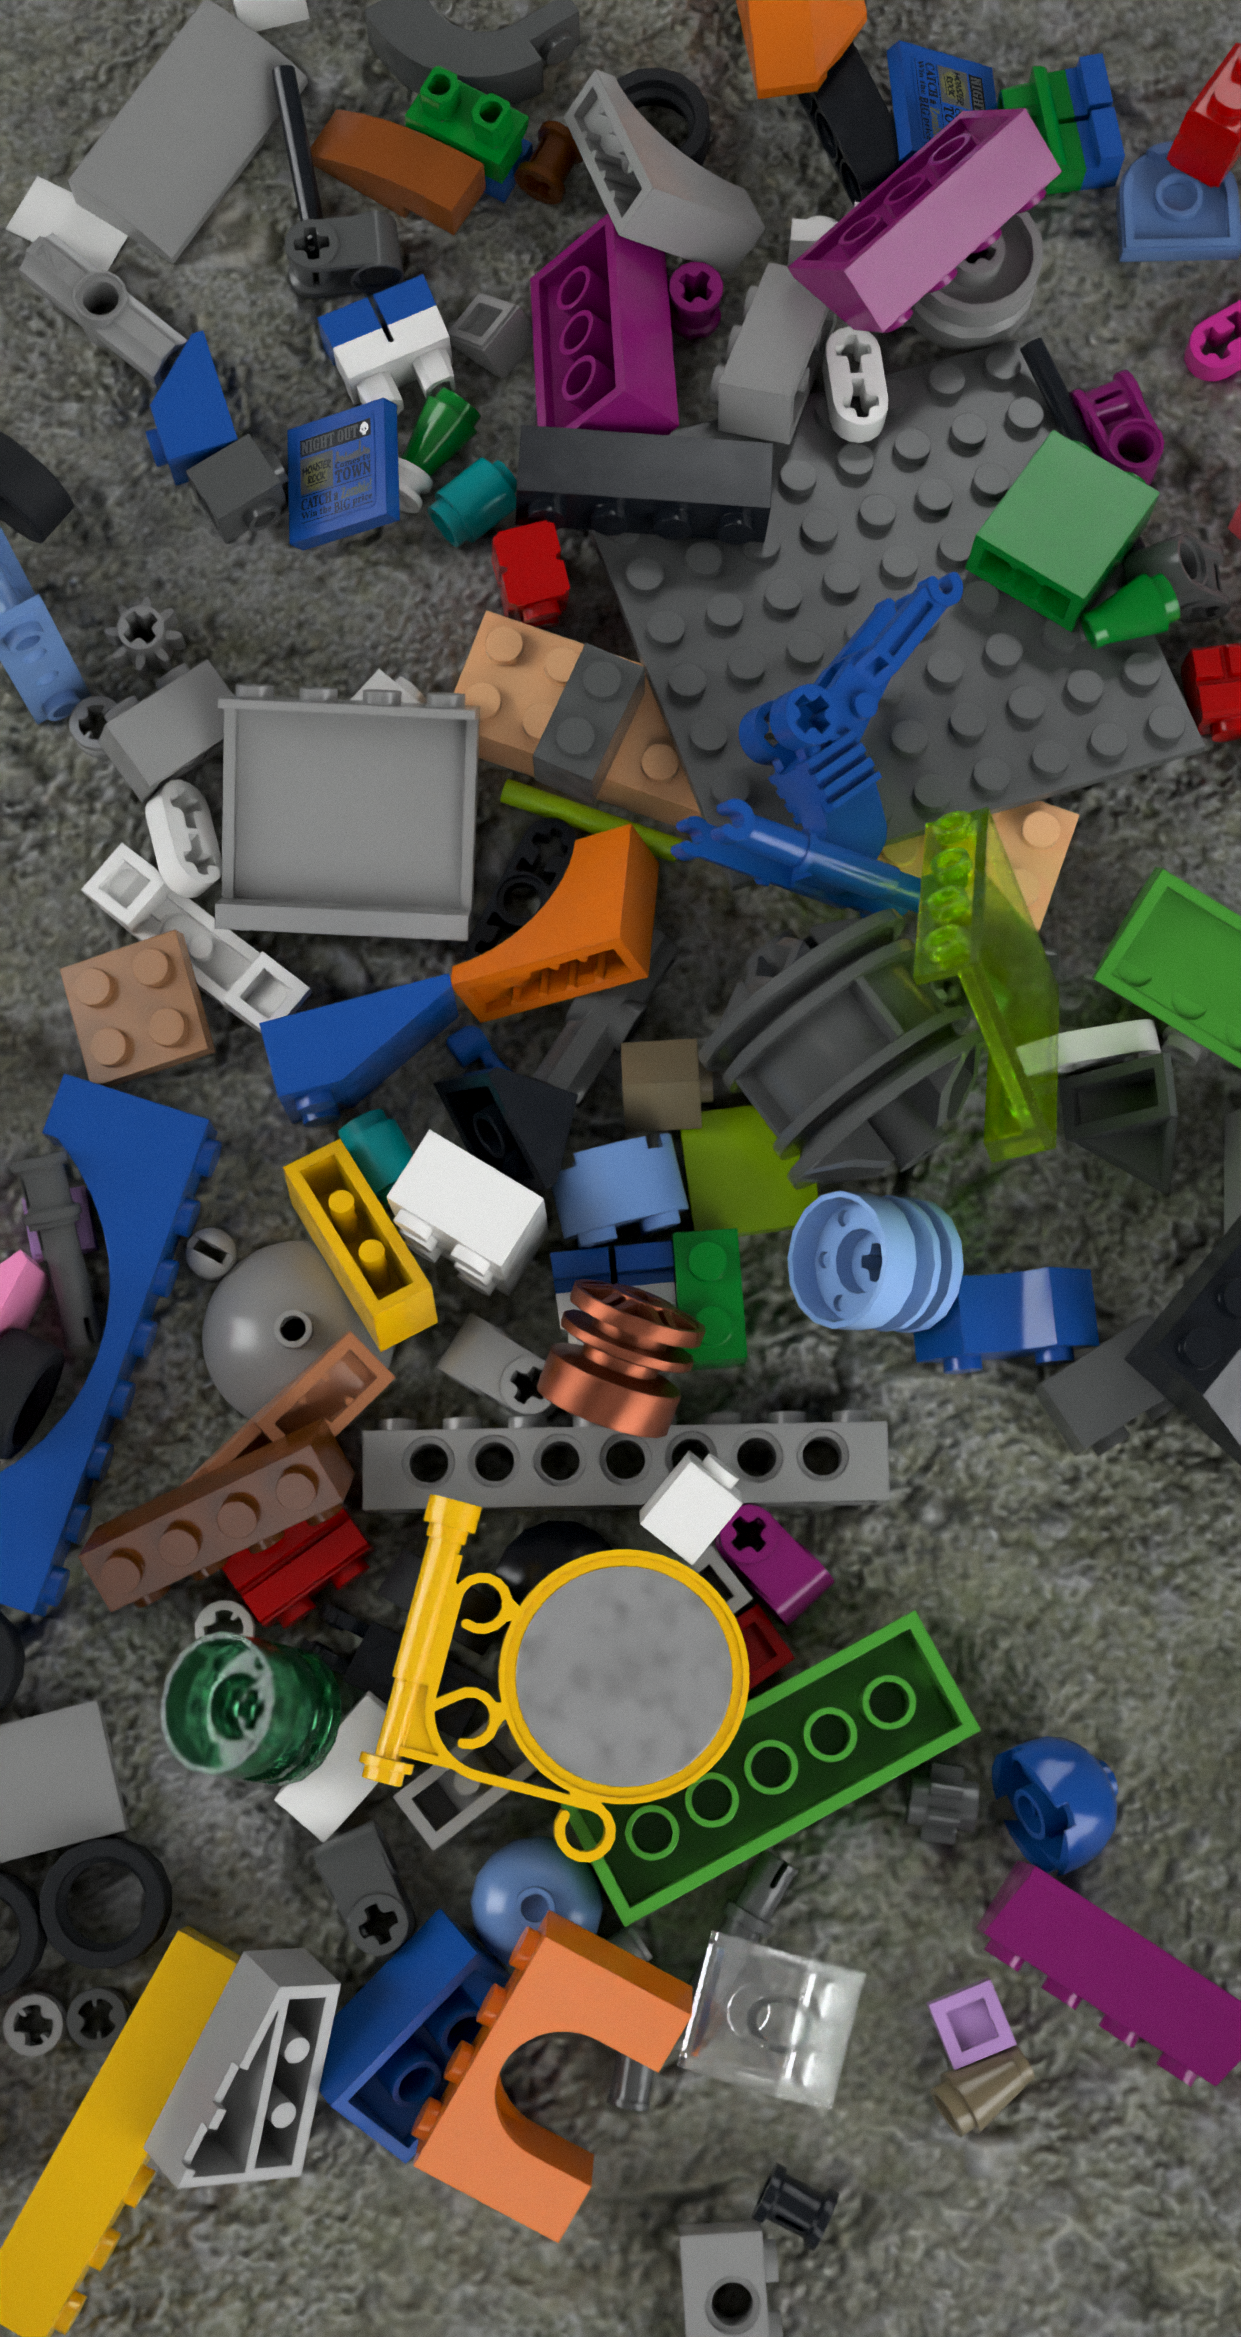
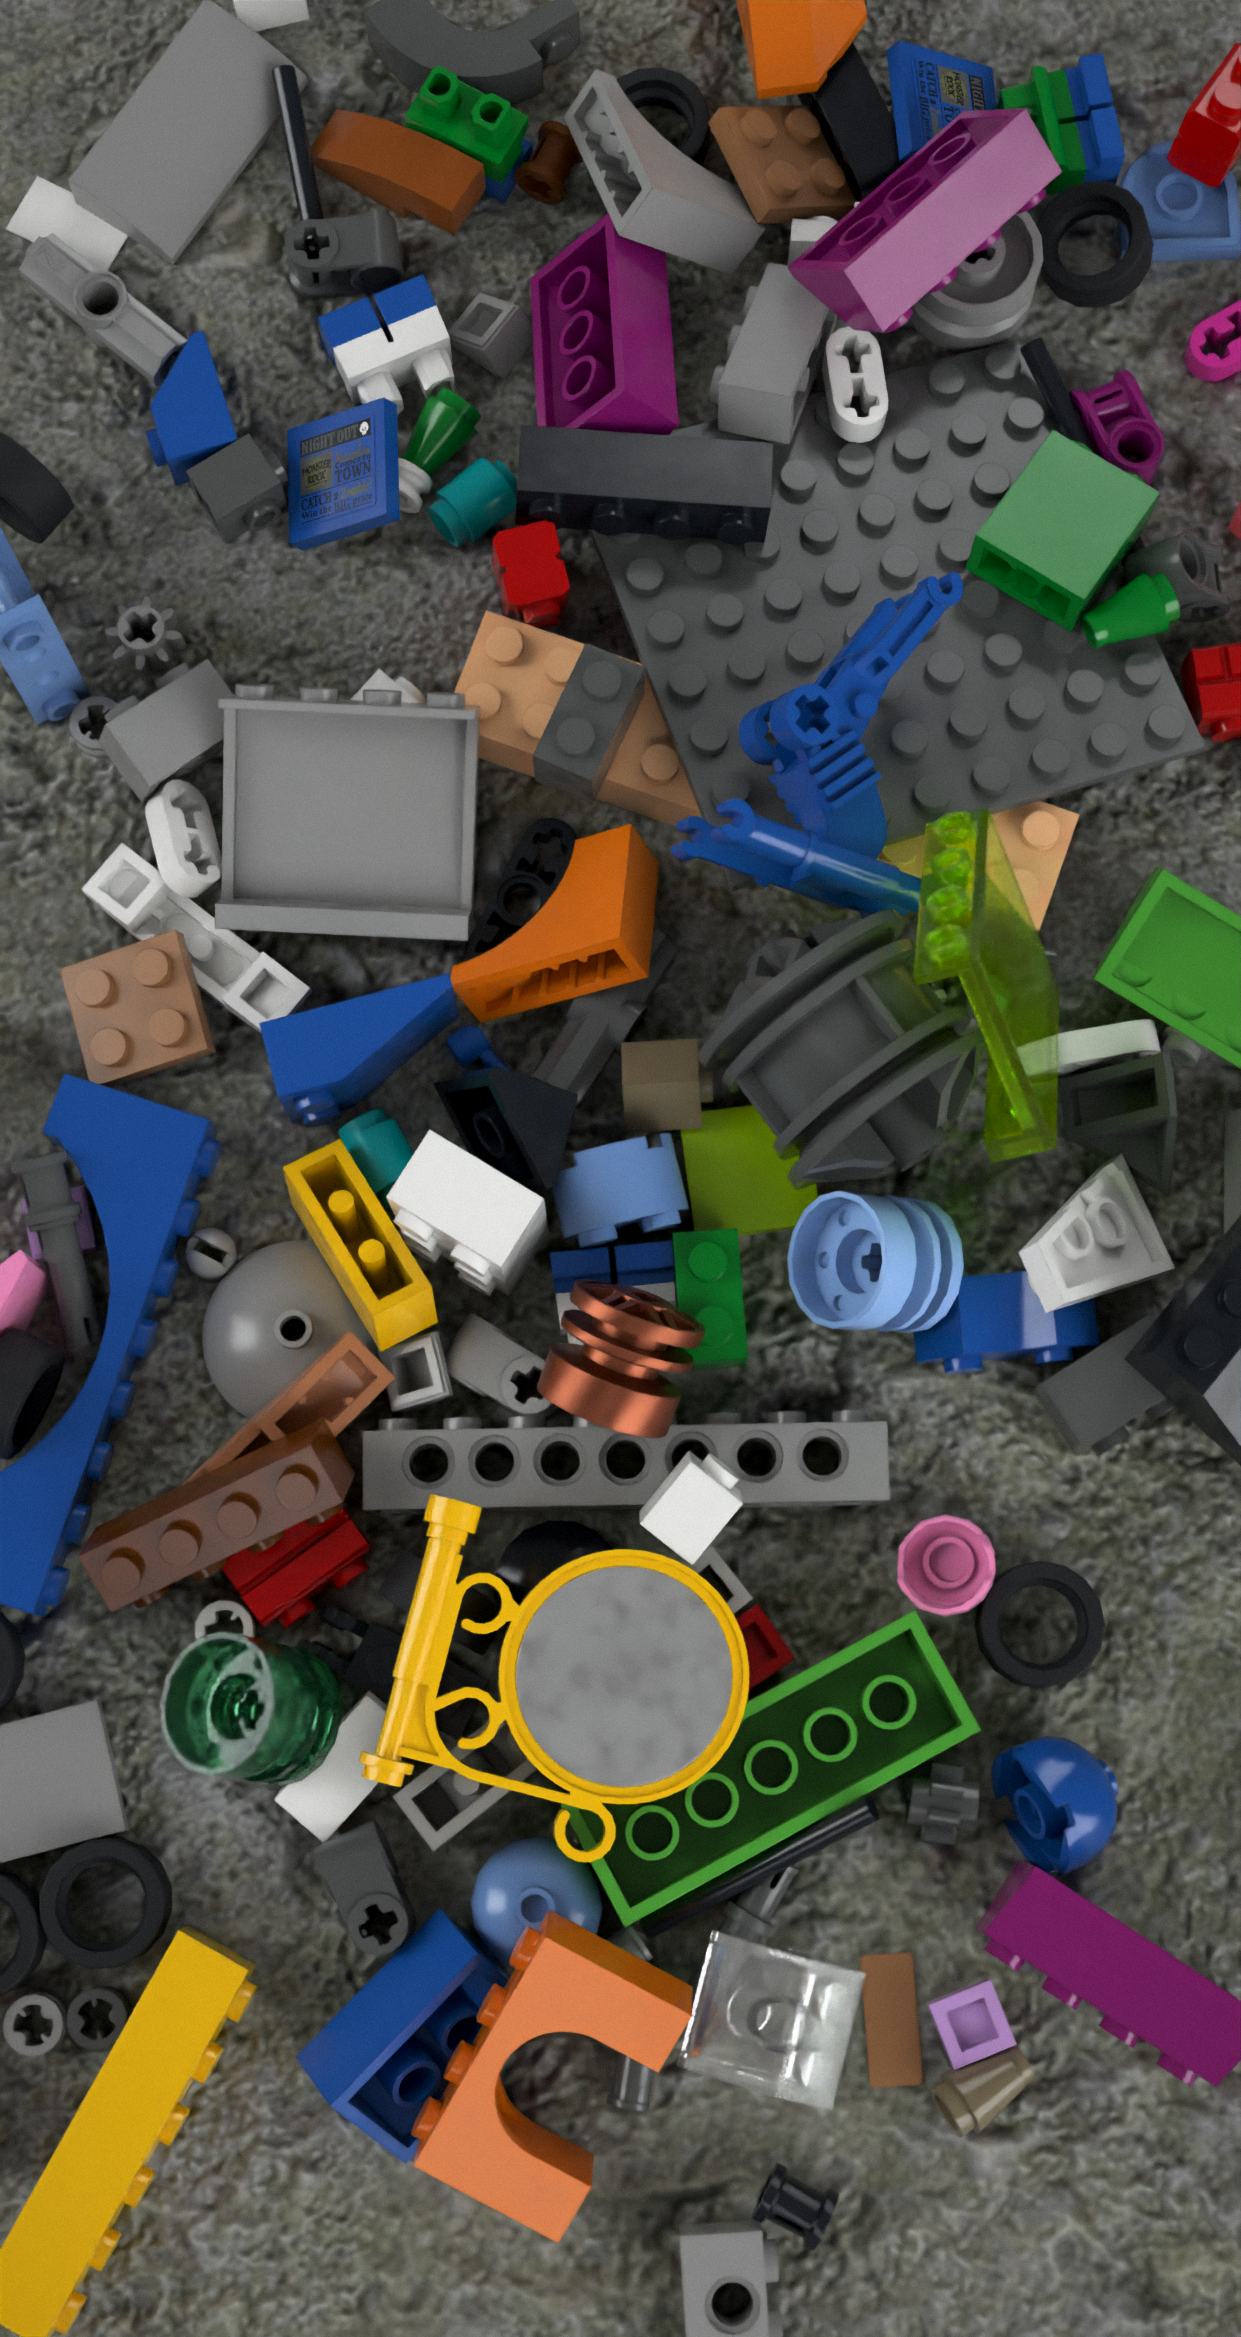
light grey wedge [143,1948,341,2189] -> none
lime bar [500,778,683,863] -> none
magenta bush [669,262,723,340] -> none
magenta piece [714,1504,835,1628] -> none
none -> light grey slope [377,1331,453,1412]
none -> black bar [639,1795,879,1939]
none -> medium nougat plate [708,105,857,224]
none -> medium nougat sticker [860,1952,923,2088]
none -> bright pink hair [897,1514,996,1617]
none -> black tyre [974,1561,1105,1688]
none -> white wing [1018,1153,1175,1313]
none -> black tyre [1036,181,1154,308]

